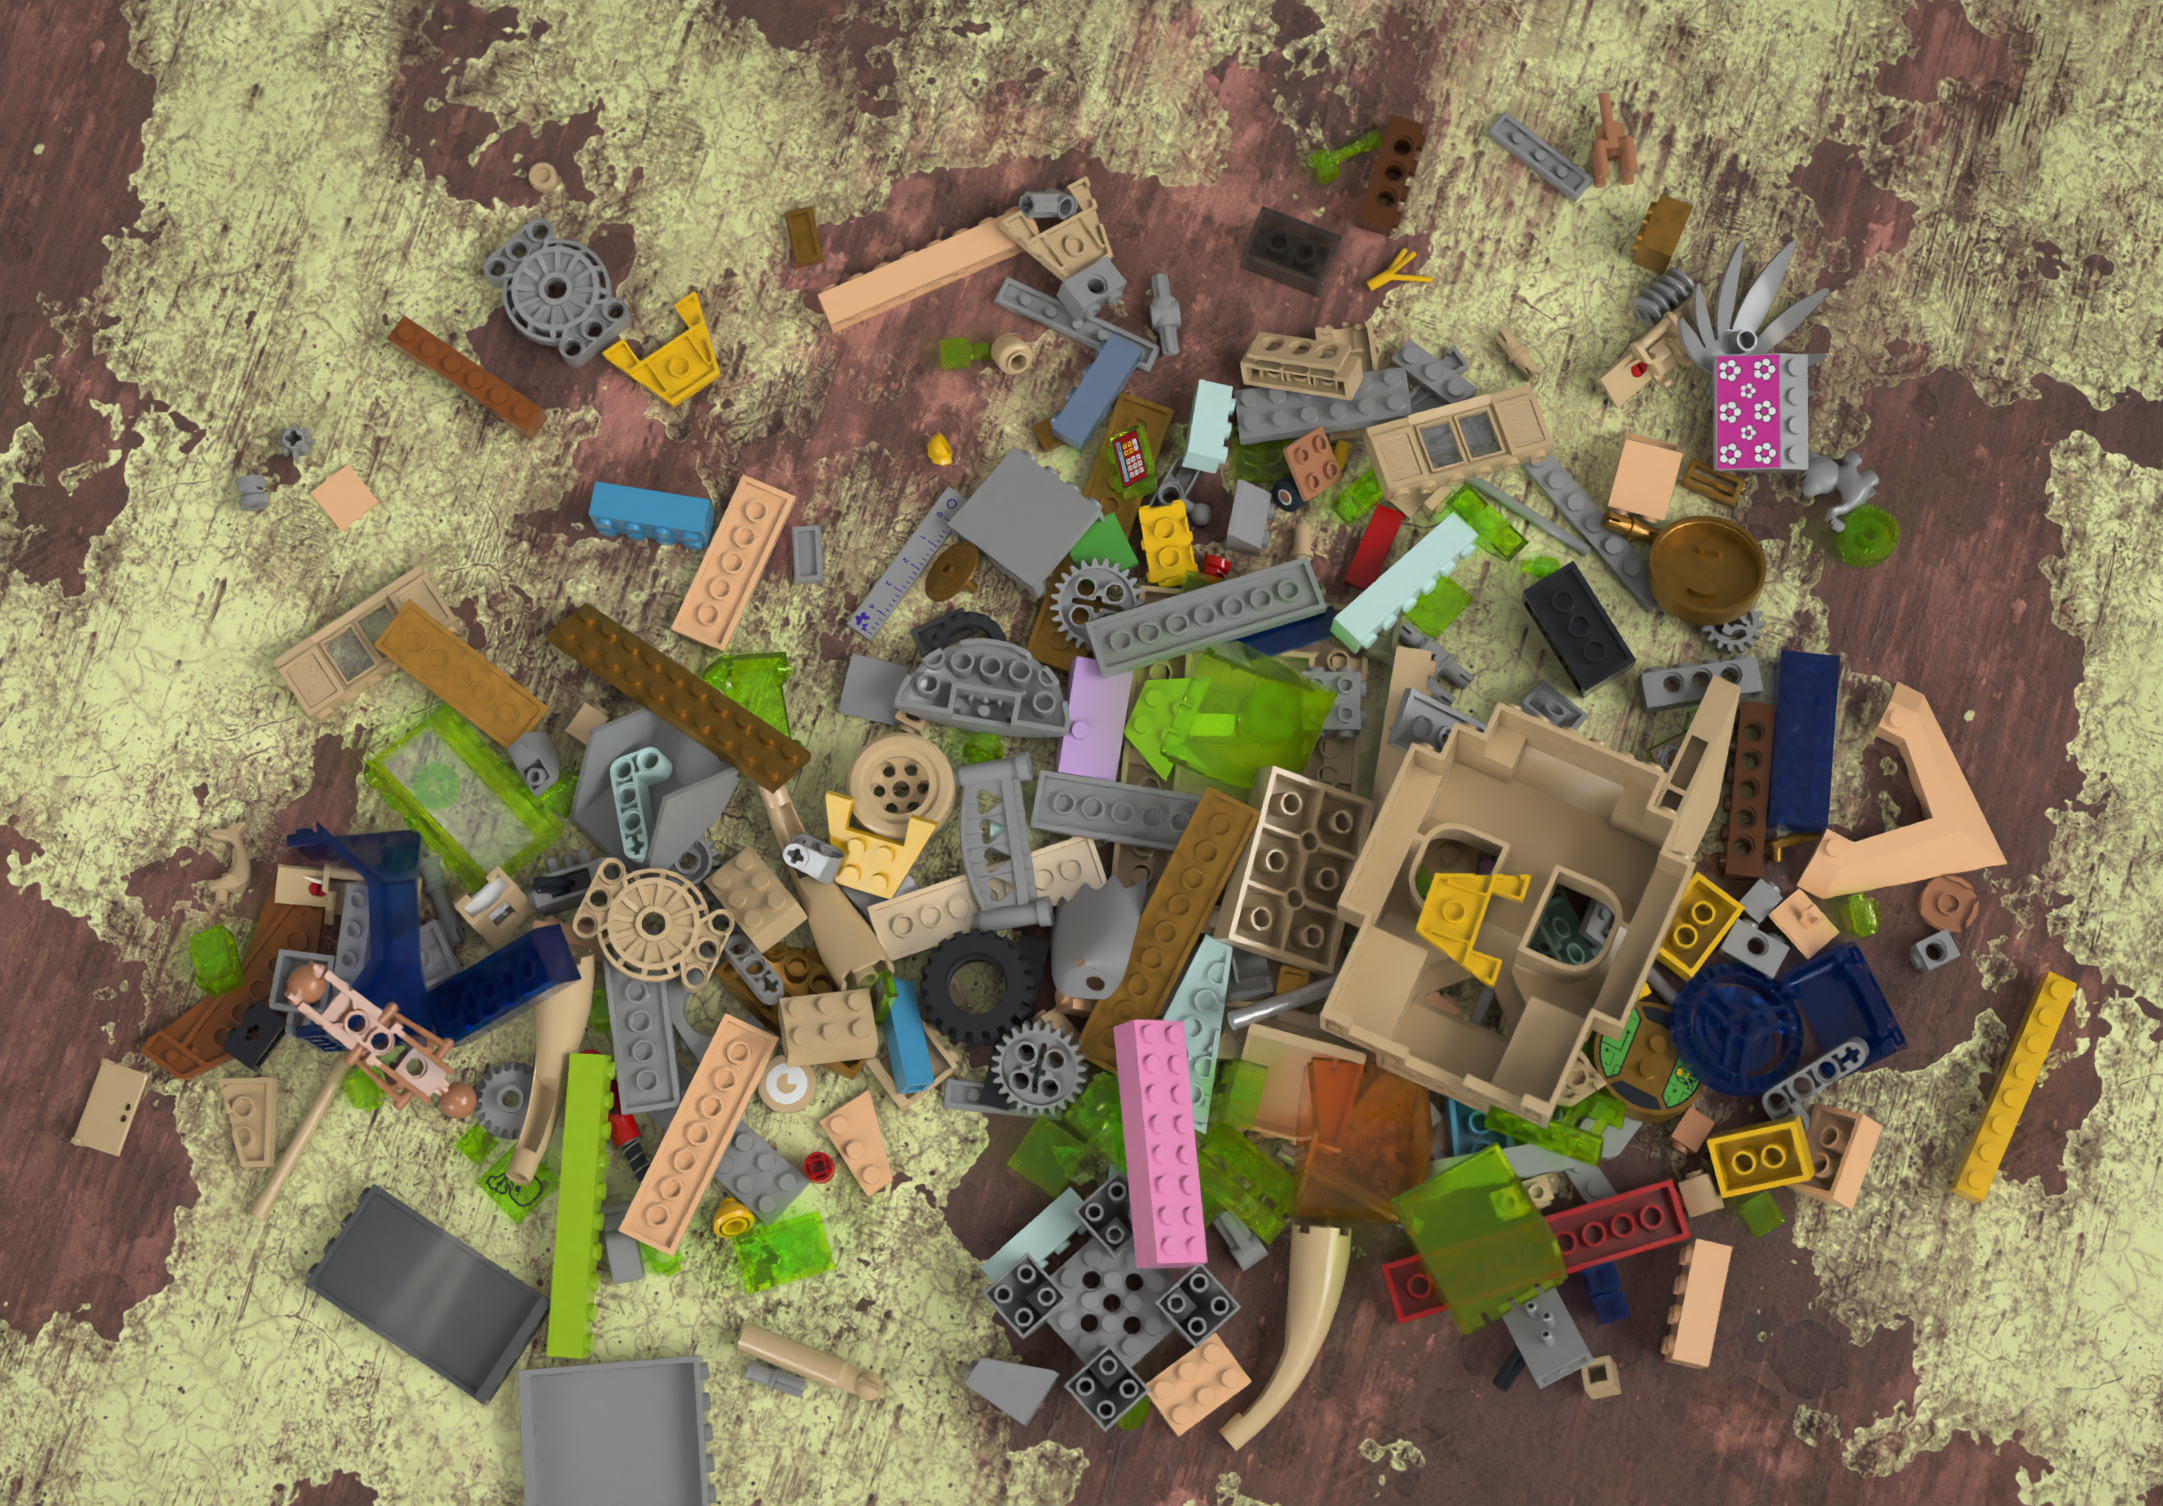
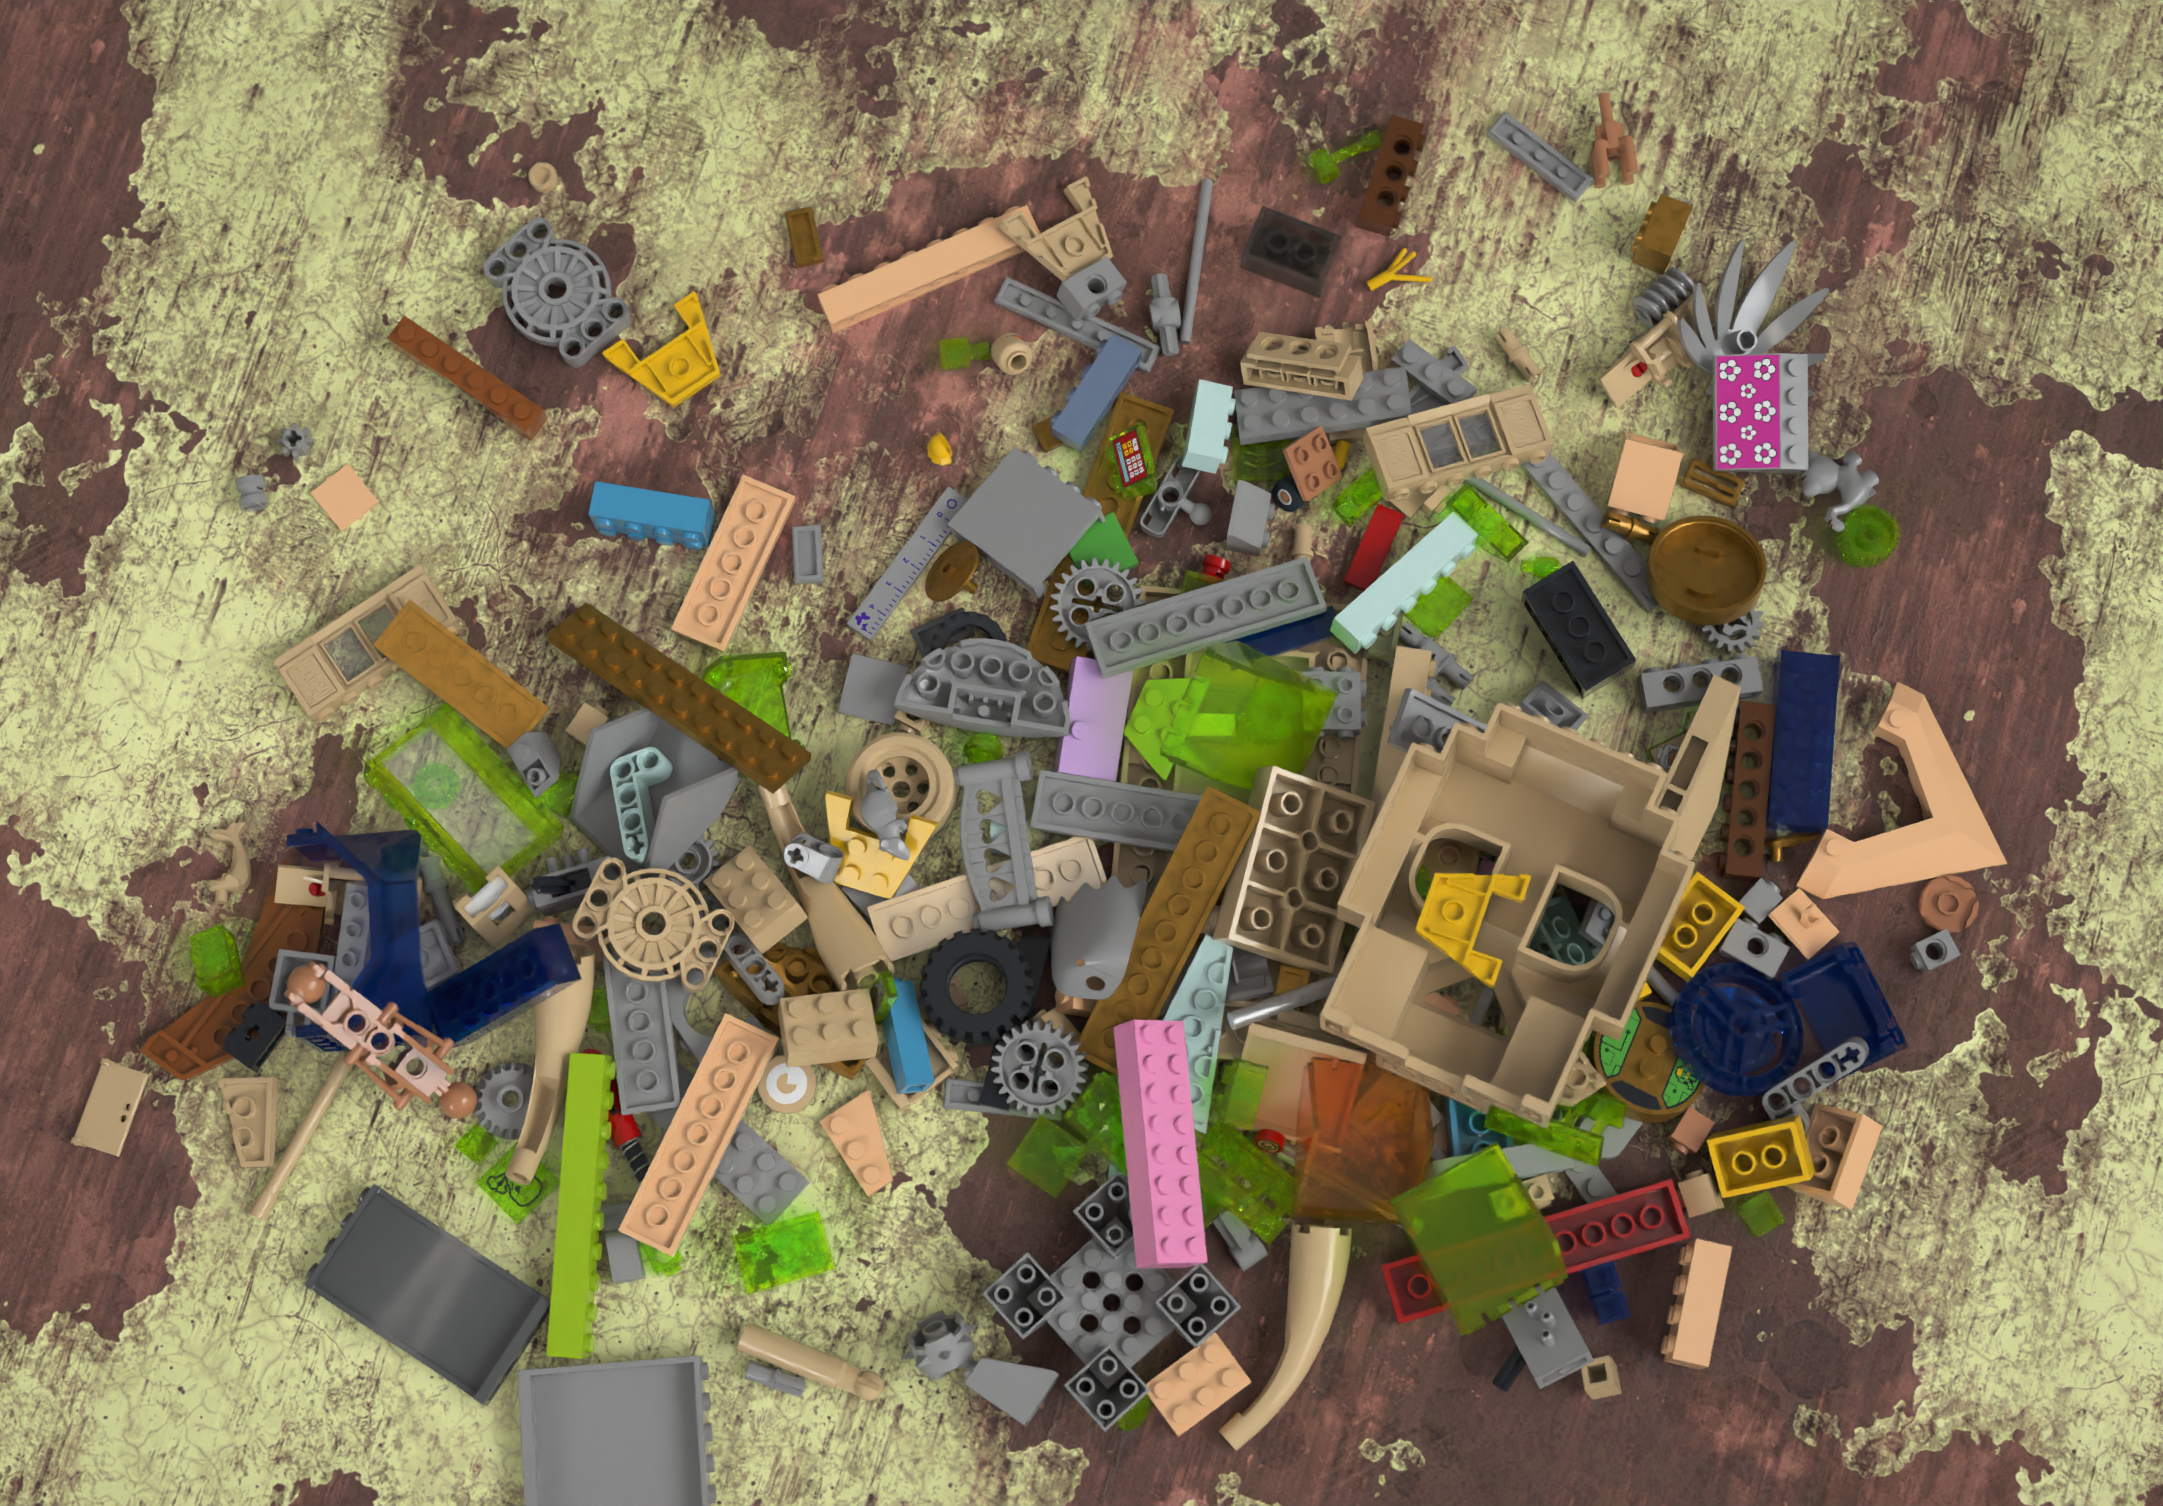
clear neon green head [343,1068,387,1112] -> none
yellow brick [713,1198,755,1238] -> none
red wheel [803,1152,836,1184] -> none
light aqua brick [980,1187,1087,1283] -> none
light grey piece [1018,188,1077,220] -> none
yellow piece [1138,499,1199,588] -> none
clear neon green head [1840,892,1884,938] -> none
yellow brick [1948,971,2077,1203] -> none
none -> light grey animal [860,769,910,861]
none -> light grey brick [901,1311,978,1380]
none -> light grey piece [1179,179,1213,344]
none -> red tile [1254,1129,1286,1153]

